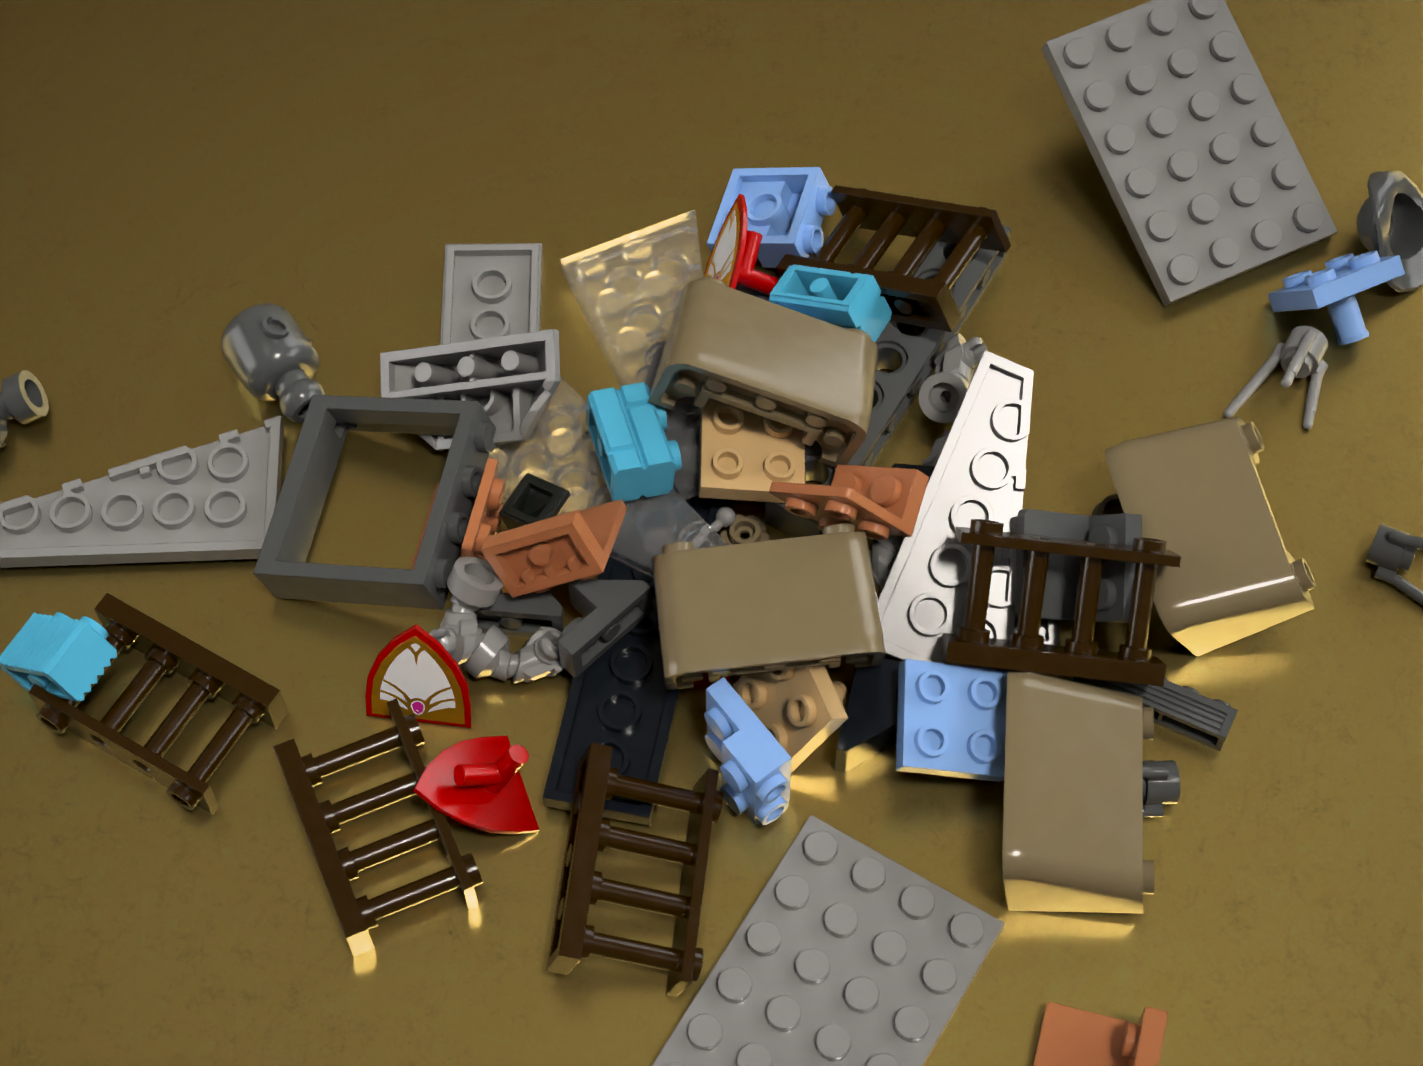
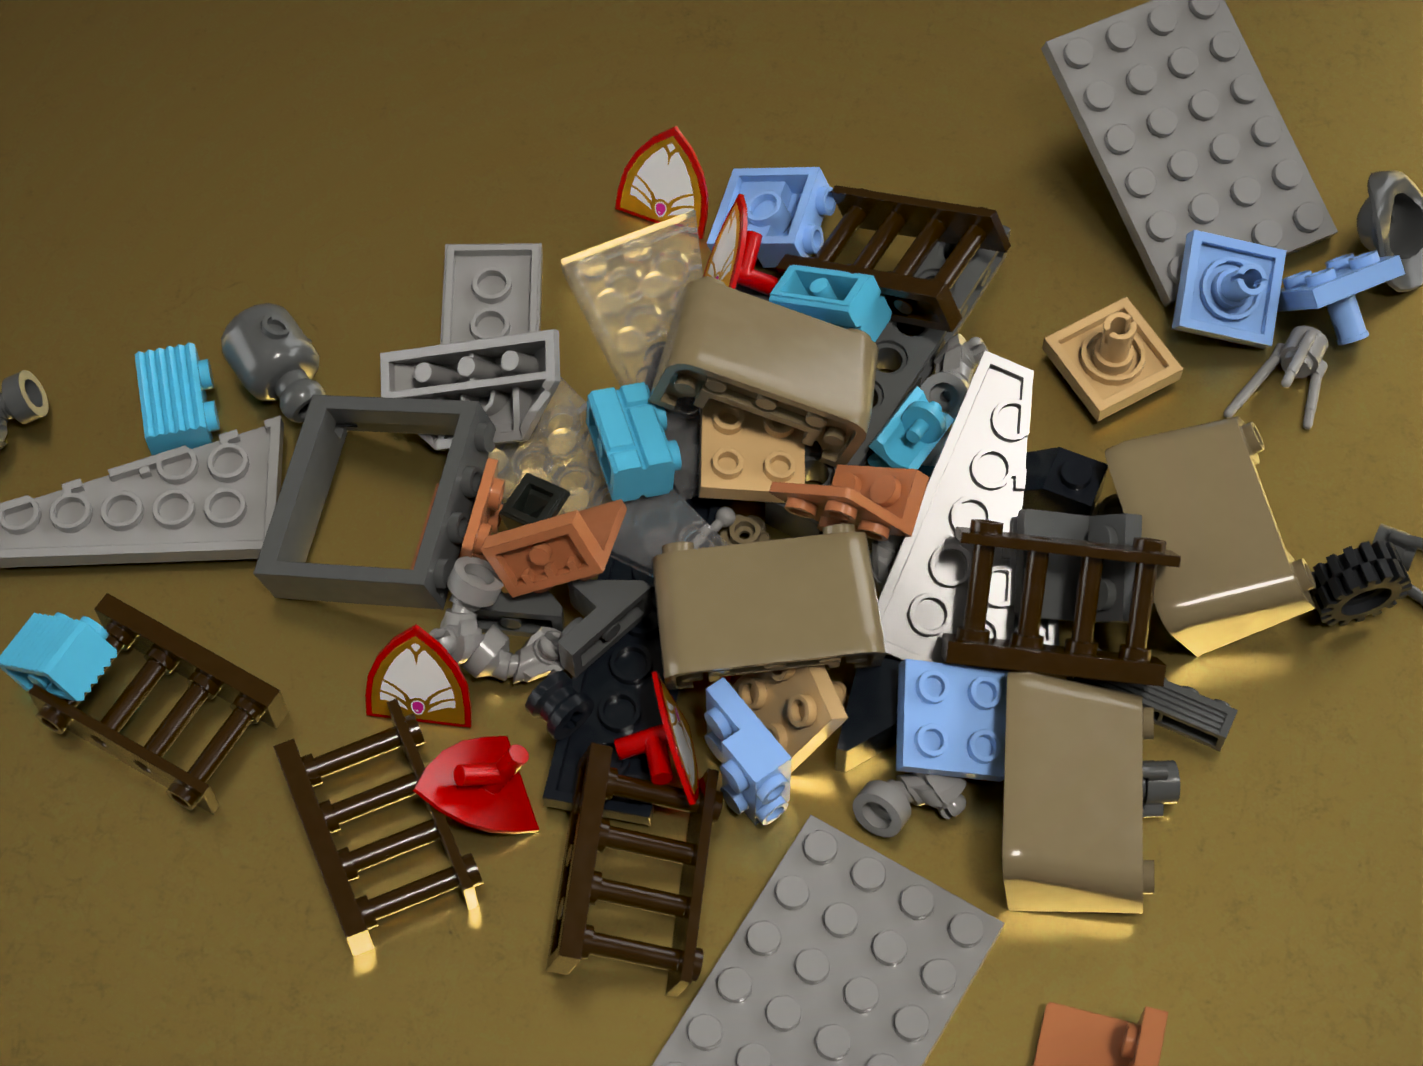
none -> medium azure brick [135,342,220,455]
none -> black wheel [525,671,594,740]
none -> red shield [614,671,699,805]
none -> shield [615,126,708,239]
none -> light grey arm [852,773,966,837]
none -> medium azure hips [867,386,954,470]
none -> black slope [1023,447,1108,516]
none -> tan plate [1042,297,1183,422]
none -> light blue plate [1172,230,1287,349]
none -> black tyre [1309,540,1412,626]

